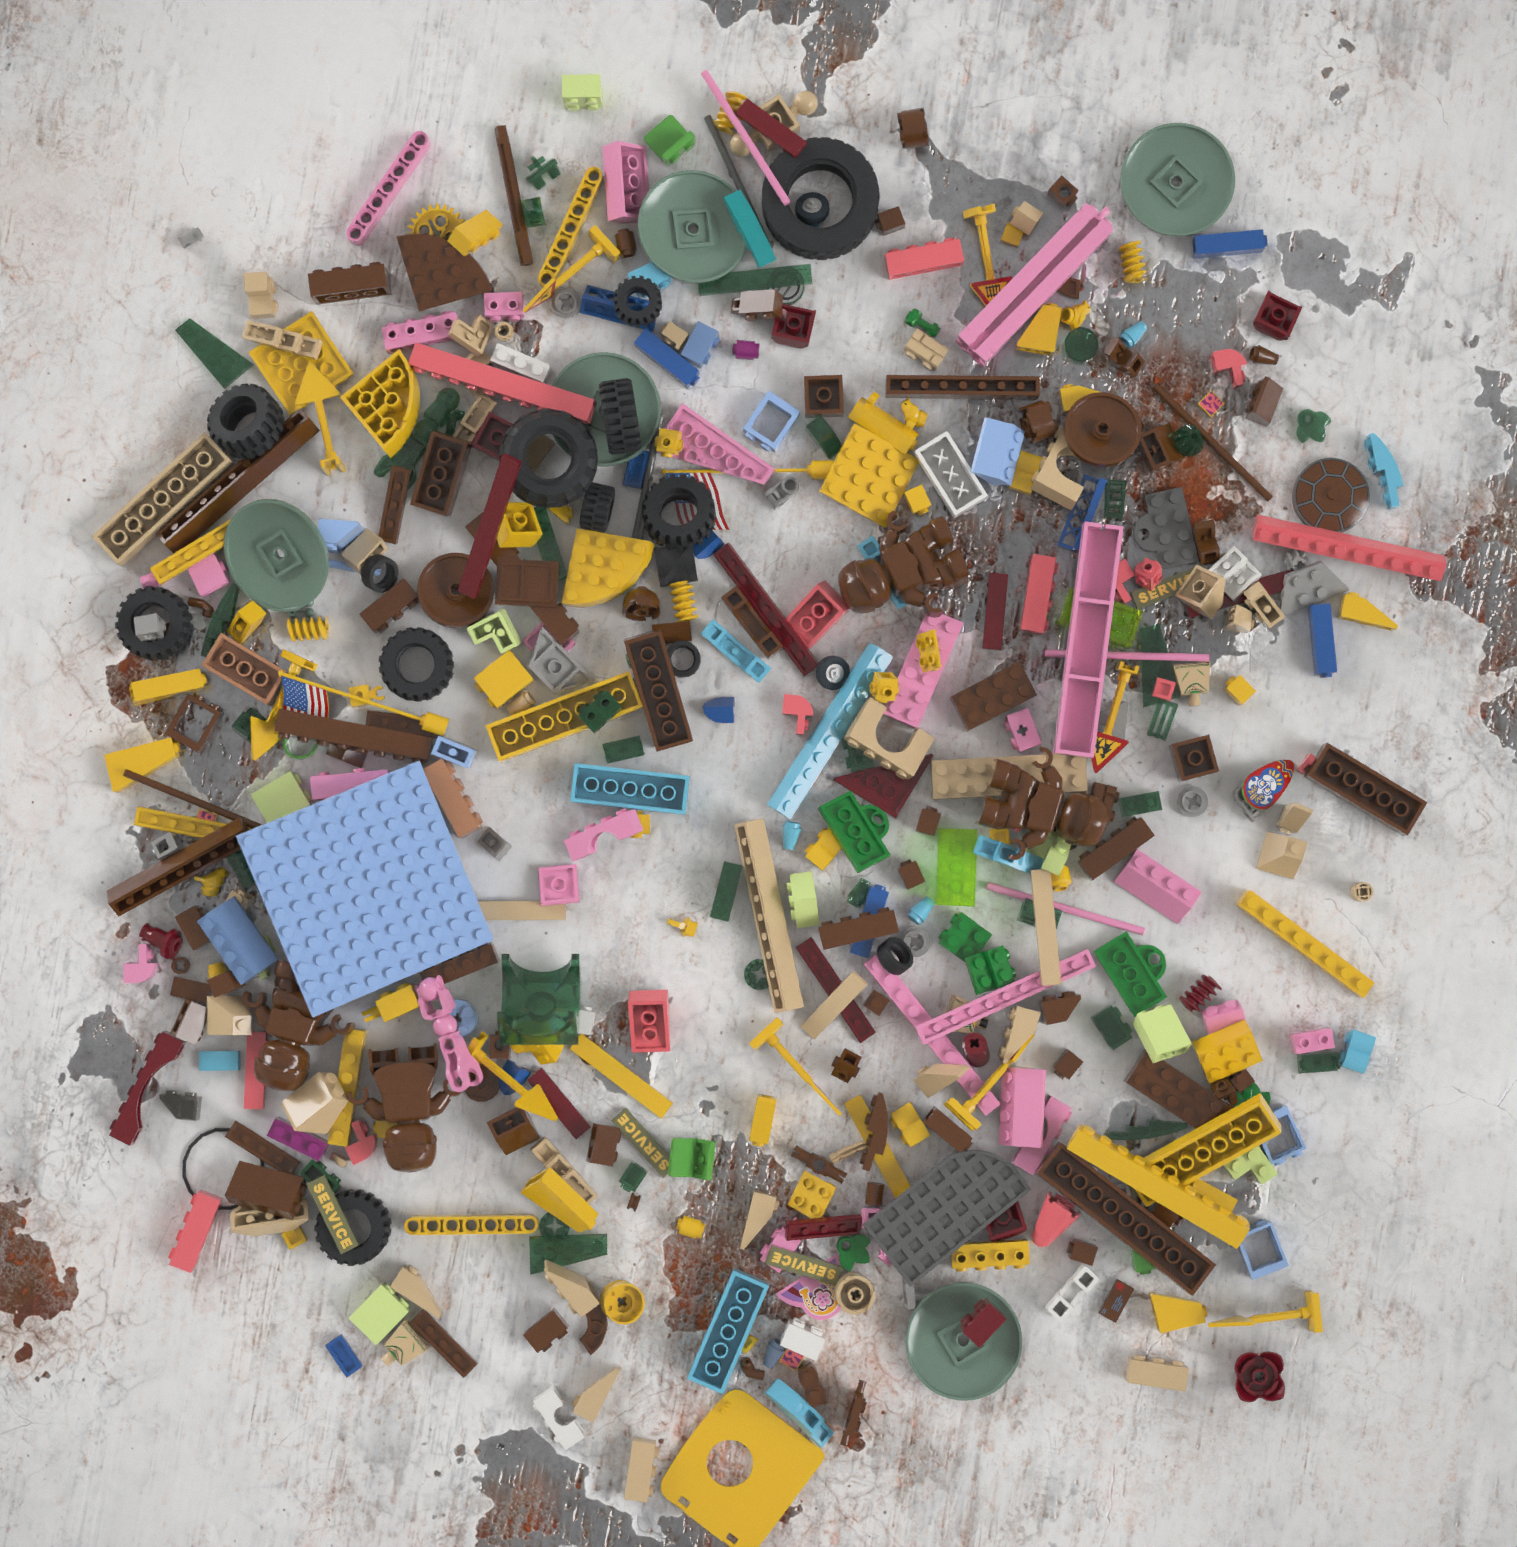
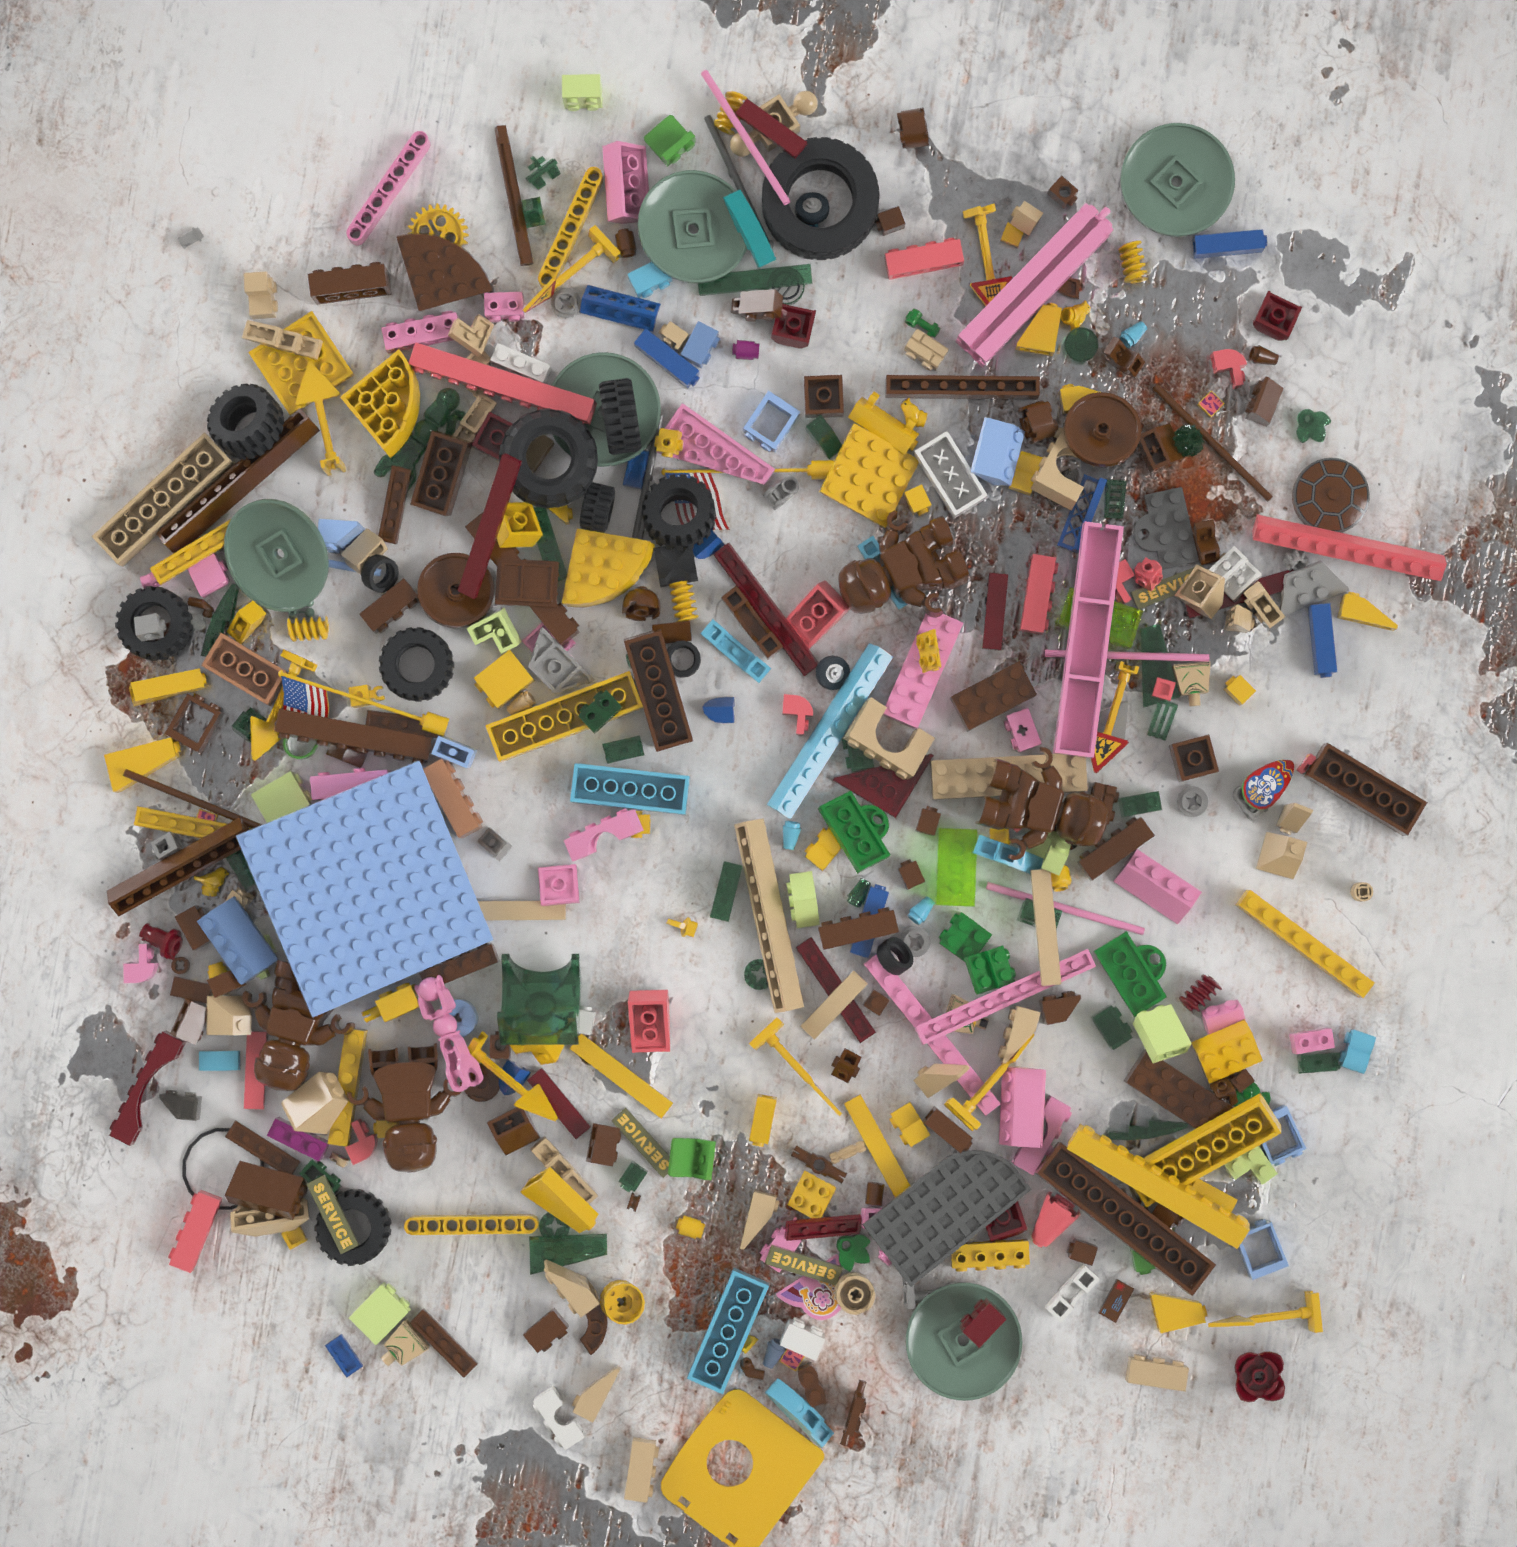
clear green wing [175,318,253,389] -> none
tan slope [390,1265,443,1319] -> none
yellow brick [447,209,503,256] -> none
tan cone [494,322,513,342] -> none
black tyre [613,275,662,328] -> none
reddish brown slope [859,1091,888,1171] -> none
yellow brick [870,672,899,703] -> none
dark red piece [962,1032,990,1067] -> none
reddish brown brick [1052,1049,1083,1080] -> none
medium azure slope [1364,433,1404,510] -> none

